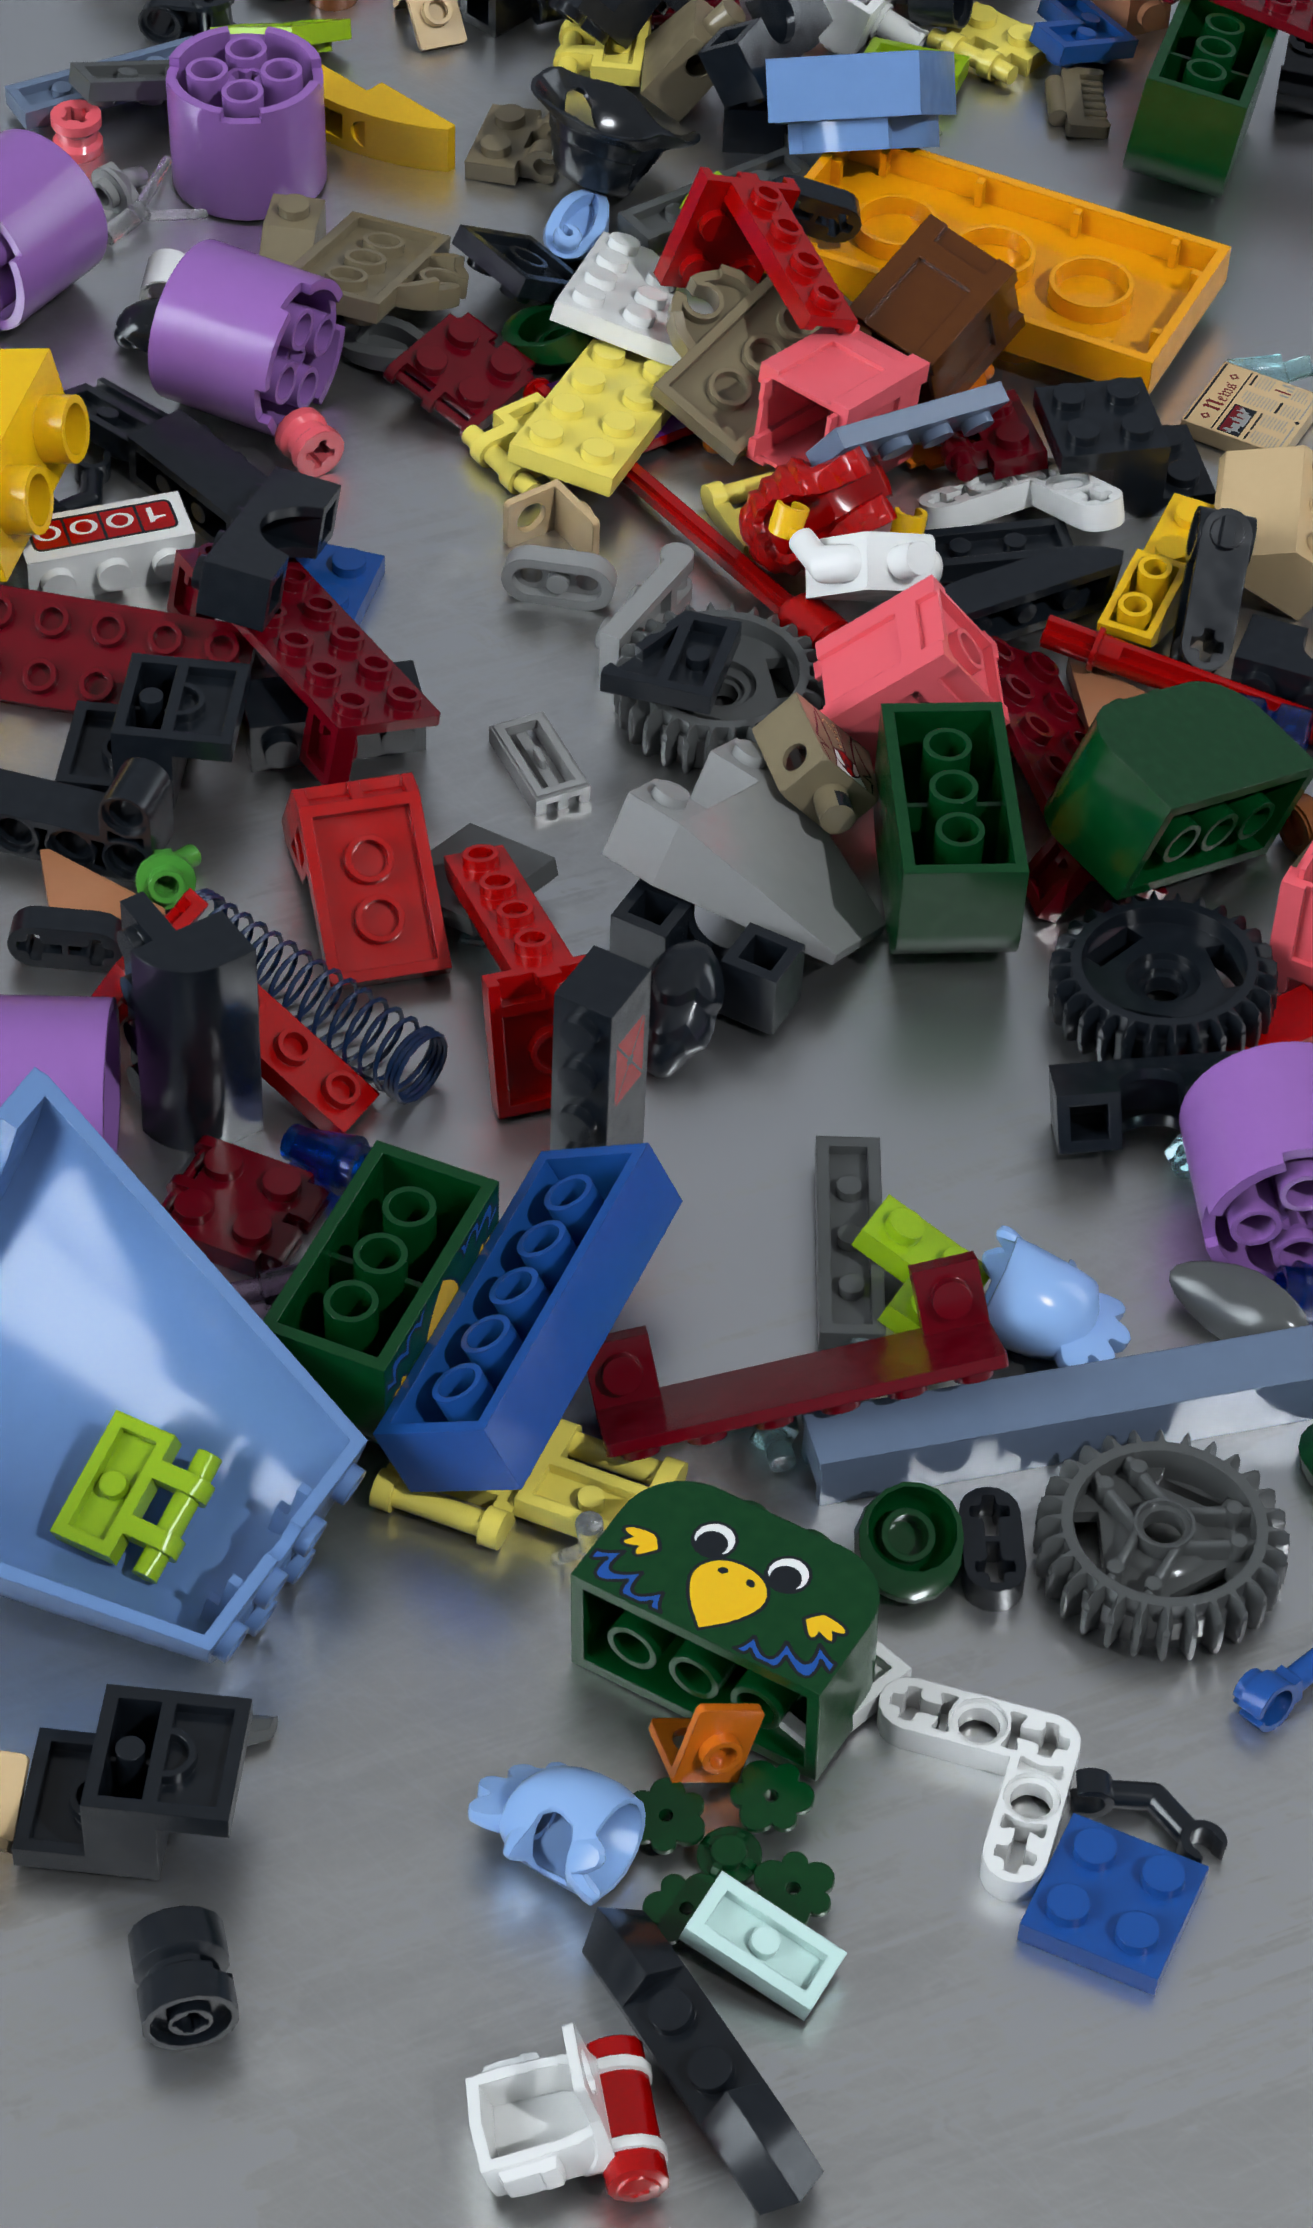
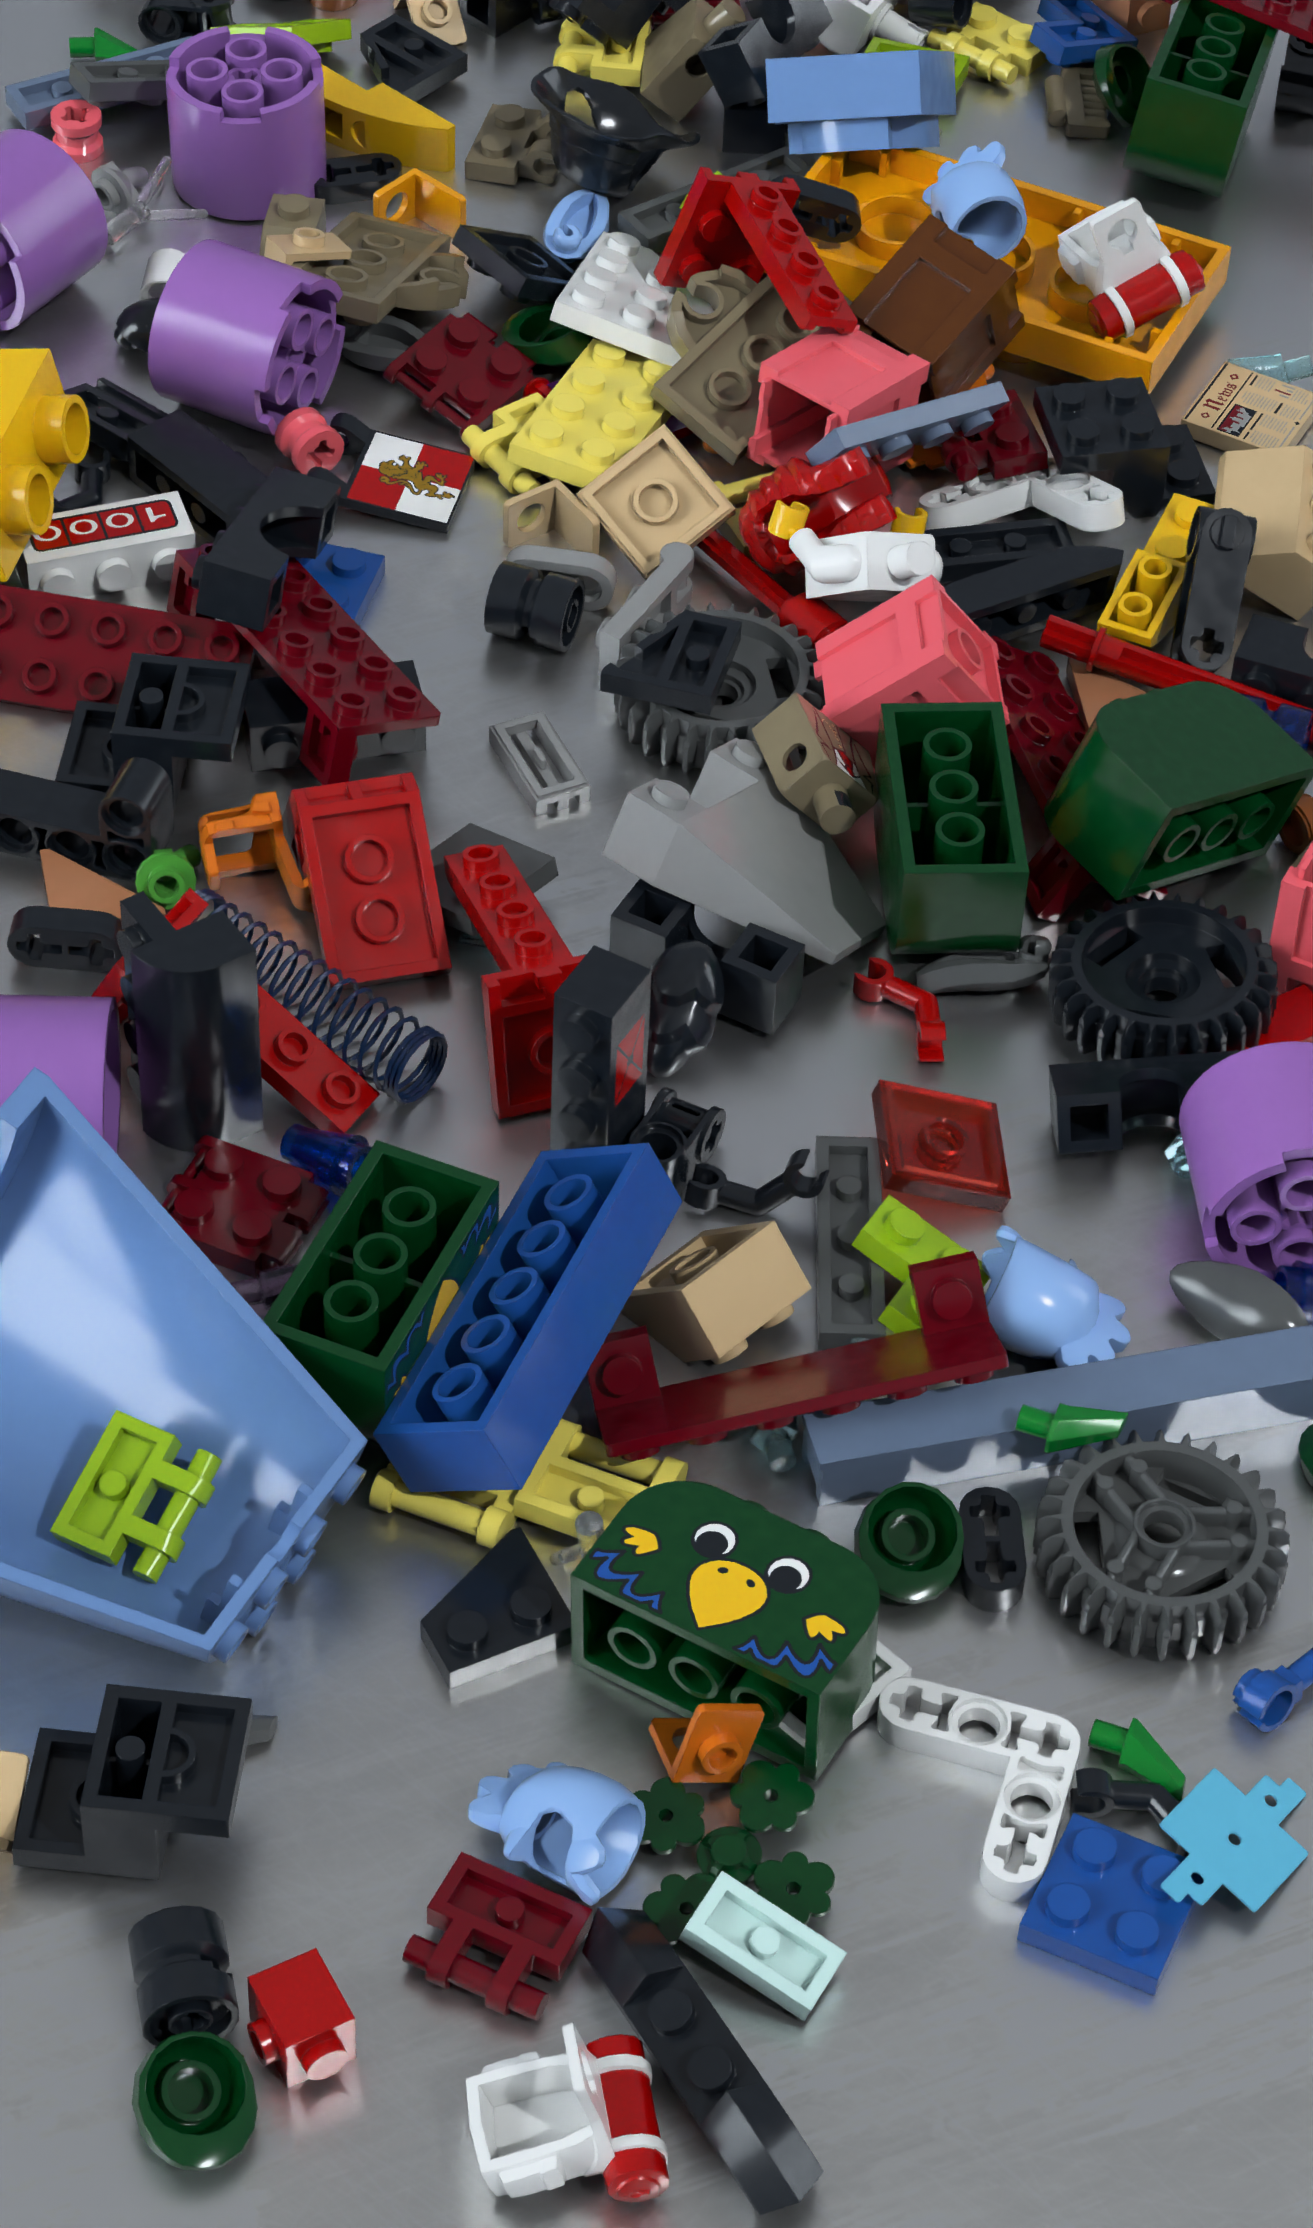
none -> green bar [69,28,137,61]
none -> dark green hat [132,2031,258,2171]
none -> orange piece [198,791,314,913]
none -> red brick [247,1948,356,2088]
none -> tan bracket [264,227,352,265]
none -> flag [307,413,477,534]
none -> black beam [314,153,402,205]
none -> black wing [360,13,468,102]
none -> light orange bracket [373,168,466,239]
none -> dark red plate [402,1852,593,2021]
none -> black wing [420,1527,571,1689]
none -> black wheel [484,560,585,652]
none -> tan tile [576,424,736,580]
none -> tan slope [621,1220,811,1365]
none -> black piece [629,1087,726,1197]
none -> black arm [684,1149,830,1216]
none -> red arm [853,957,946,1062]
none -> clear red plate [871,1079,1011,1212]
none -> dark grey arm [916,935,1052,994]
none -> light blue piece [922,141,1027,260]
none -> green bar [1015,1403,1129,1453]
none -> white piece [1057,198,1206,341]
none -> green bar [1088,1718,1186,1803]
none -> dark green hat [1092,44,1151,128]
none -> medium azure piece [1159,1768,1309,1912]

